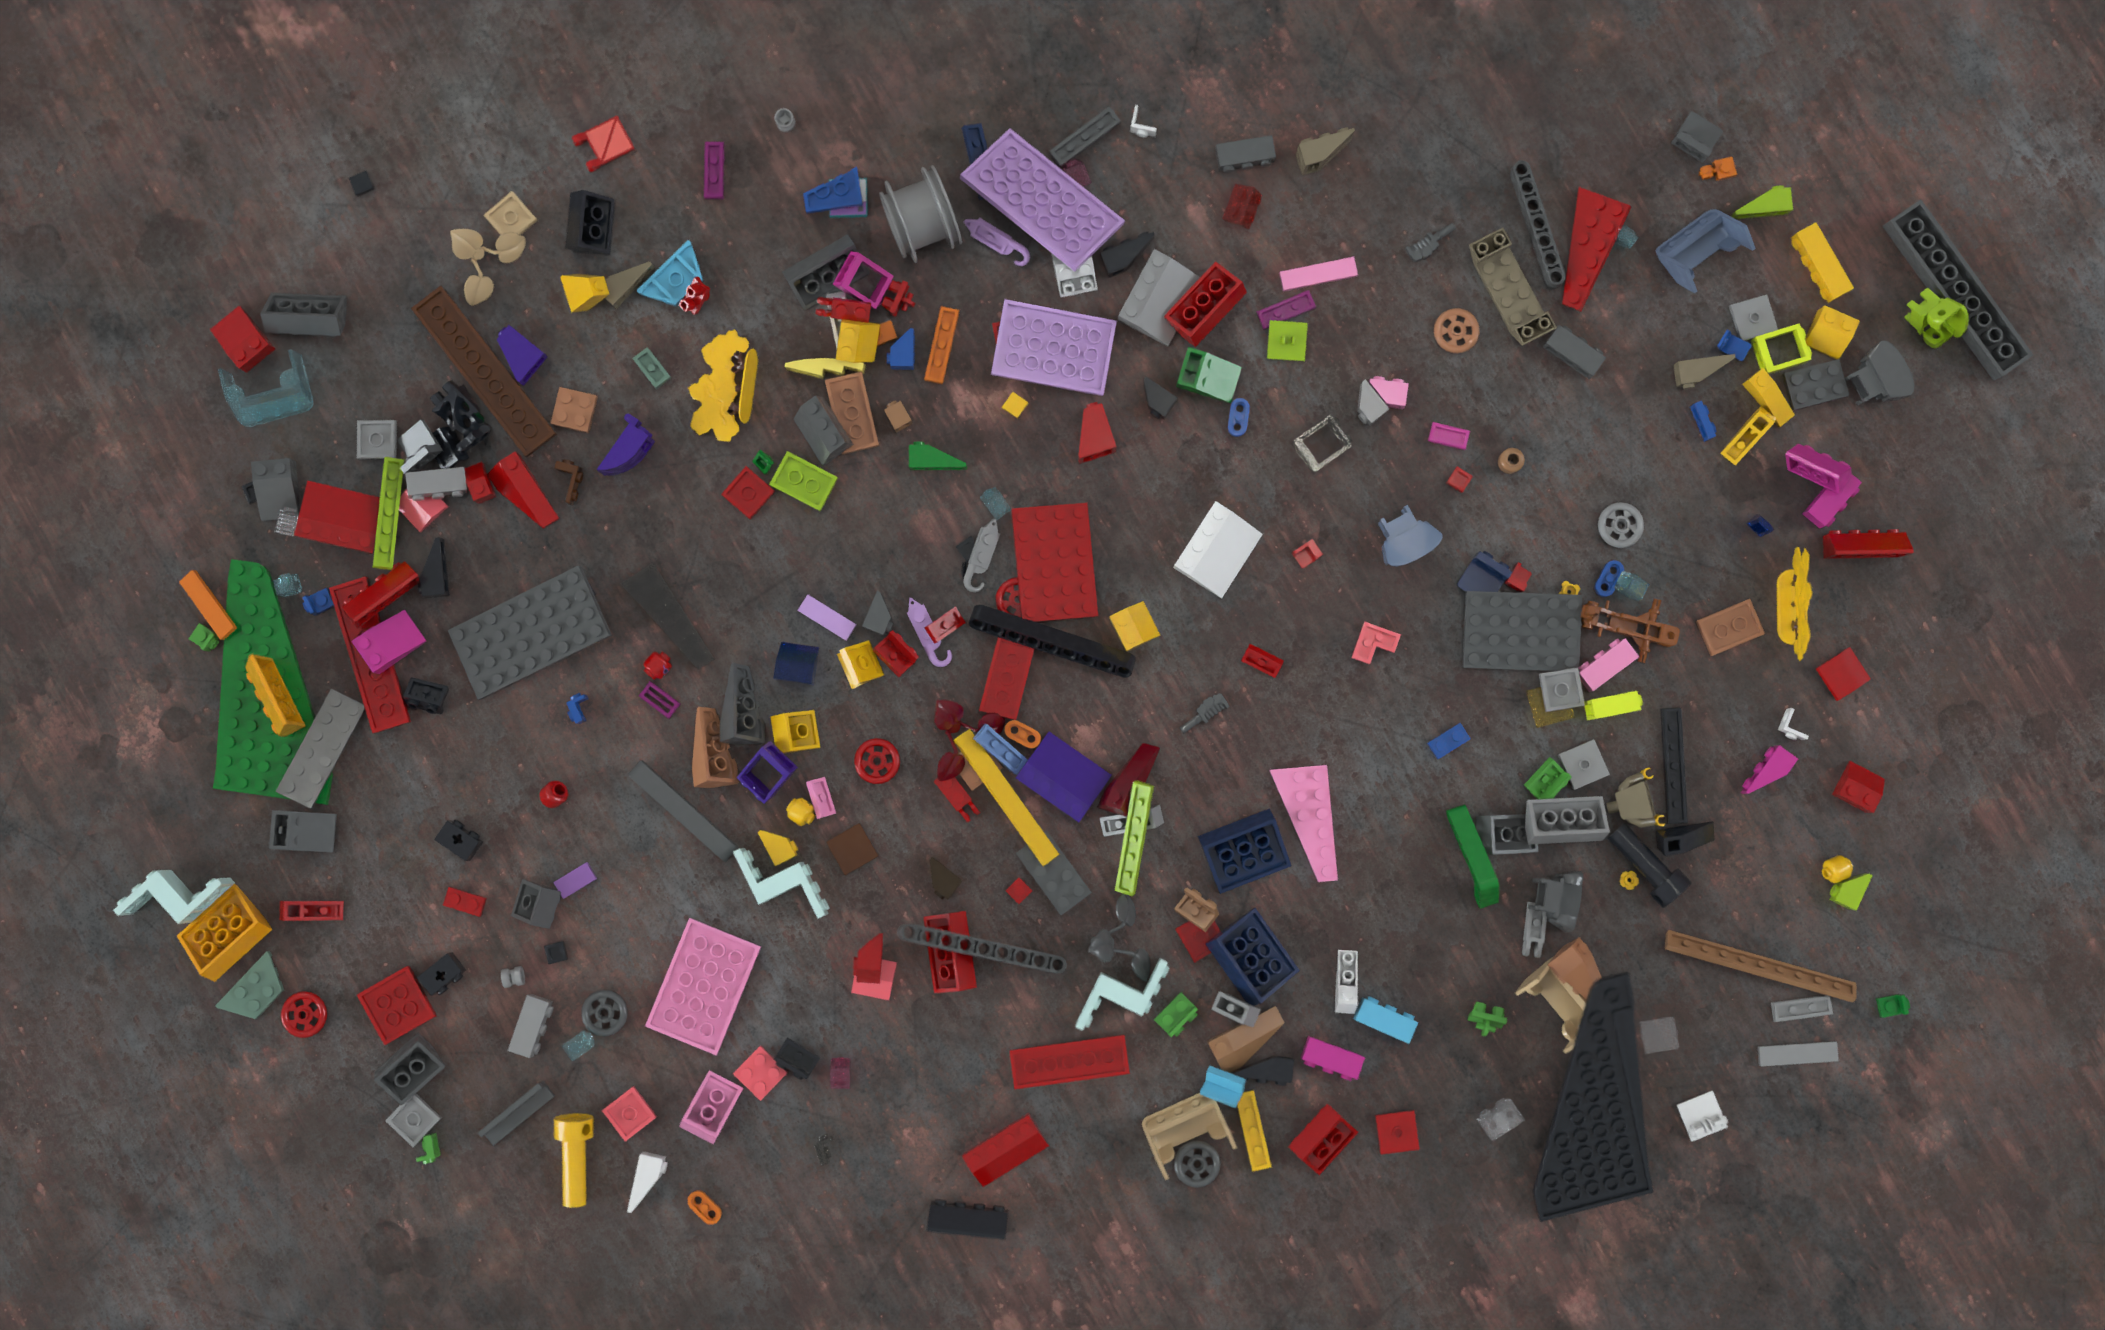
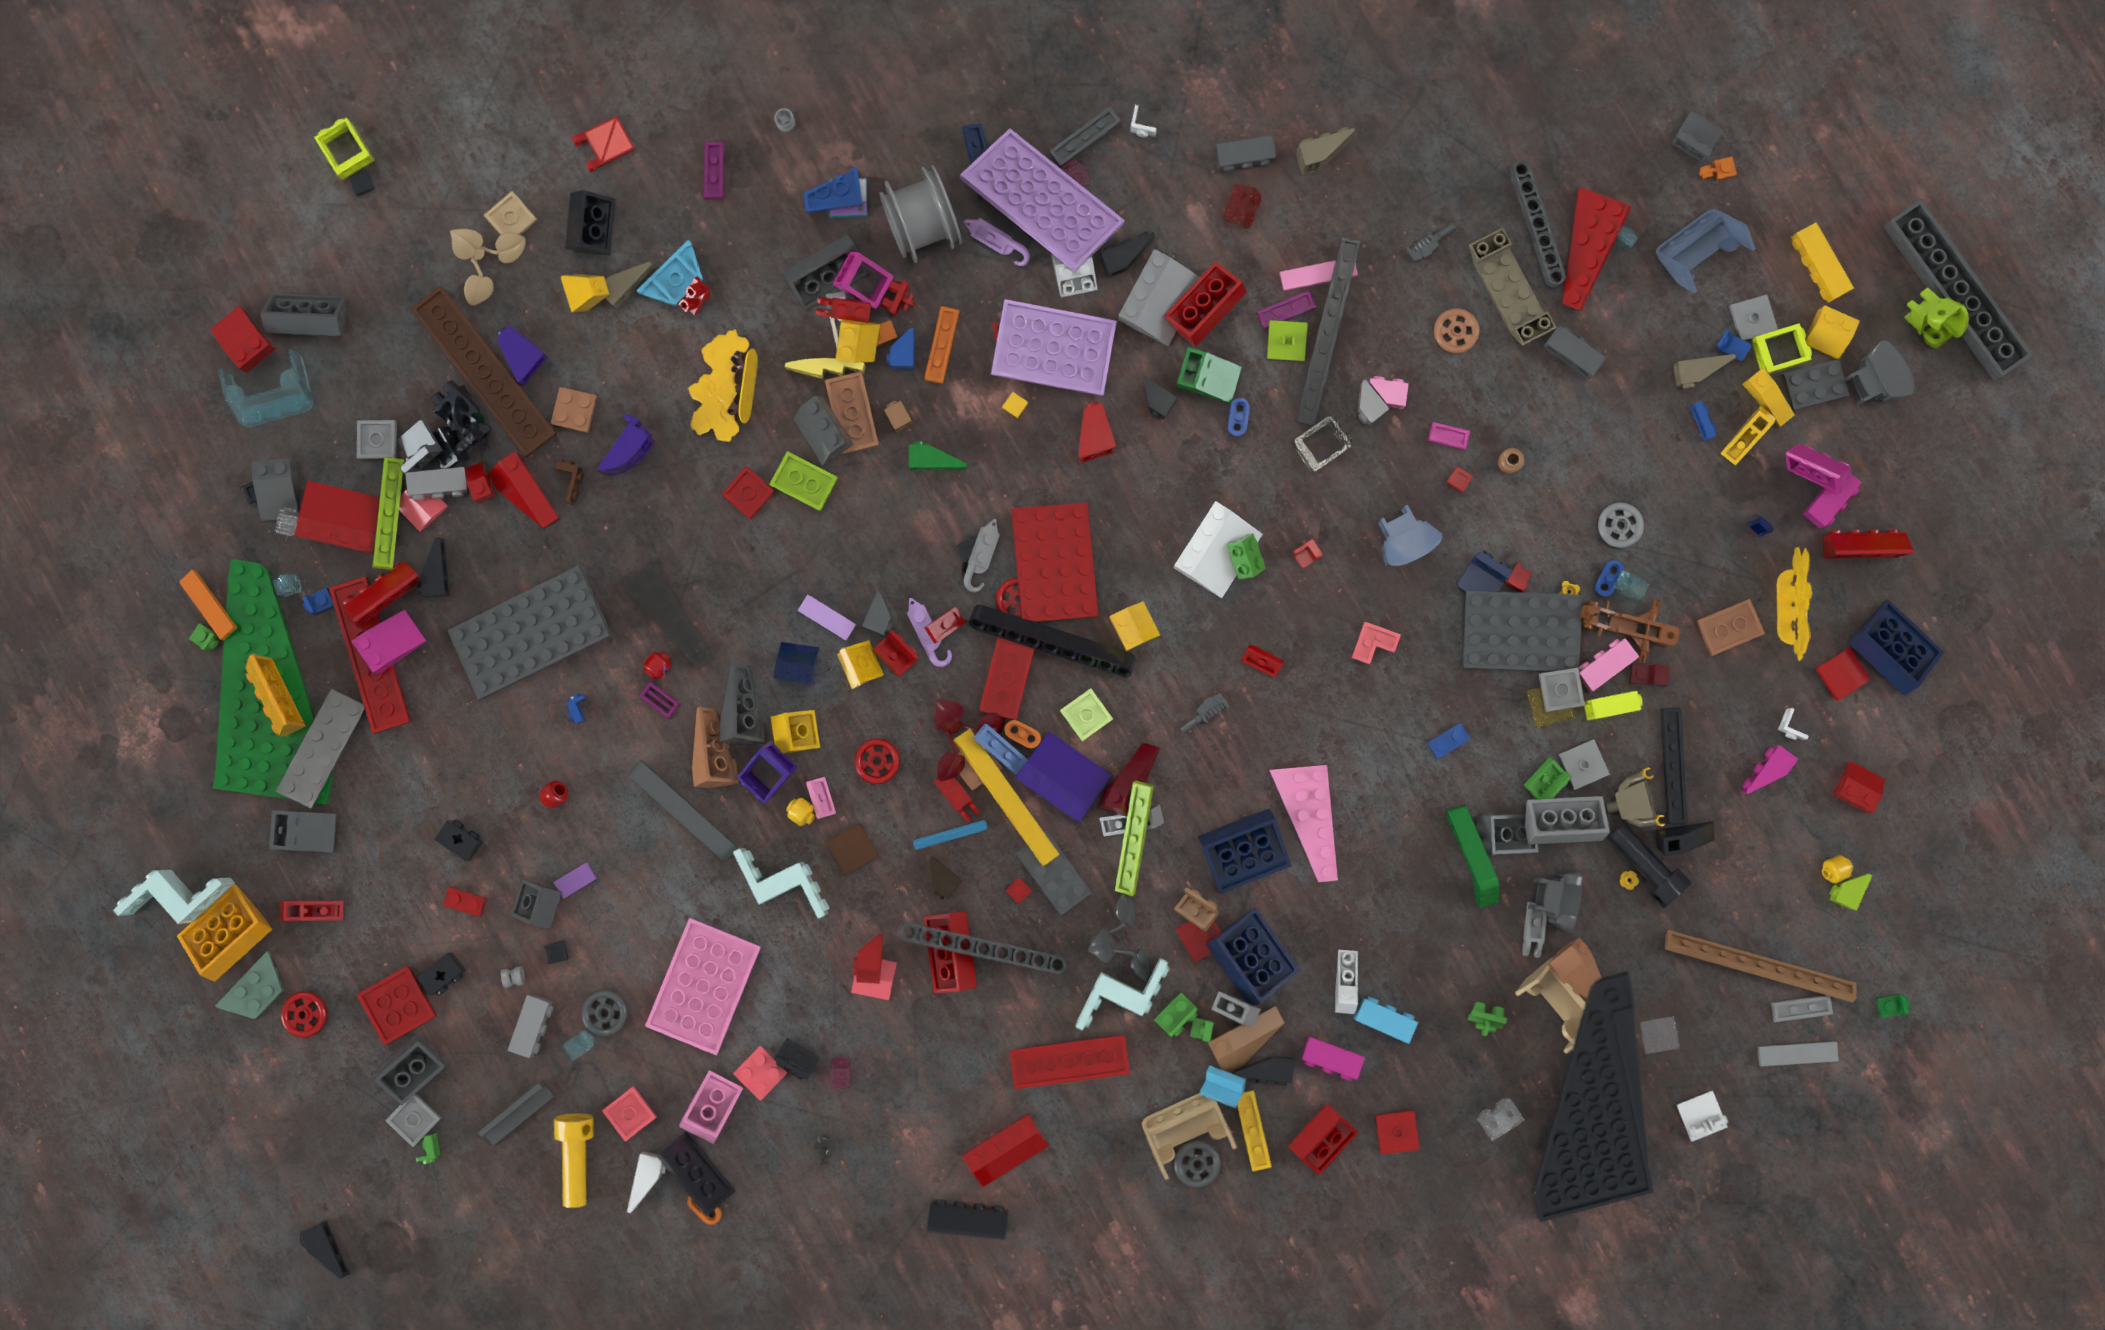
black bracket [403,677,449,714] -> none
sand green plate [632,347,671,389] -> none
green slope [752,450,774,475] -> none
yellow slope [758,830,798,866] -> none
clear light blue bracket [980,487,1011,521] -> none
lime slope [1731,185,1793,219] -> none
none -> black slope [299,1220,350,1279]
none -> neon yellow window [314,118,375,180]
none -> black plate [657,1131,735,1216]
none -> dark azure axle [913,820,988,850]
none -> yellowish green tile [1060,688,1113,742]
none -> bright green bracket [1190,1018,1213,1042]
none -> bright green bracket [1227,533,1266,579]
none -> black plate [1295,237,1361,427]
none -> dark red slope [1629,664,1670,686]
none -> dark blue slope [1848,599,1944,696]

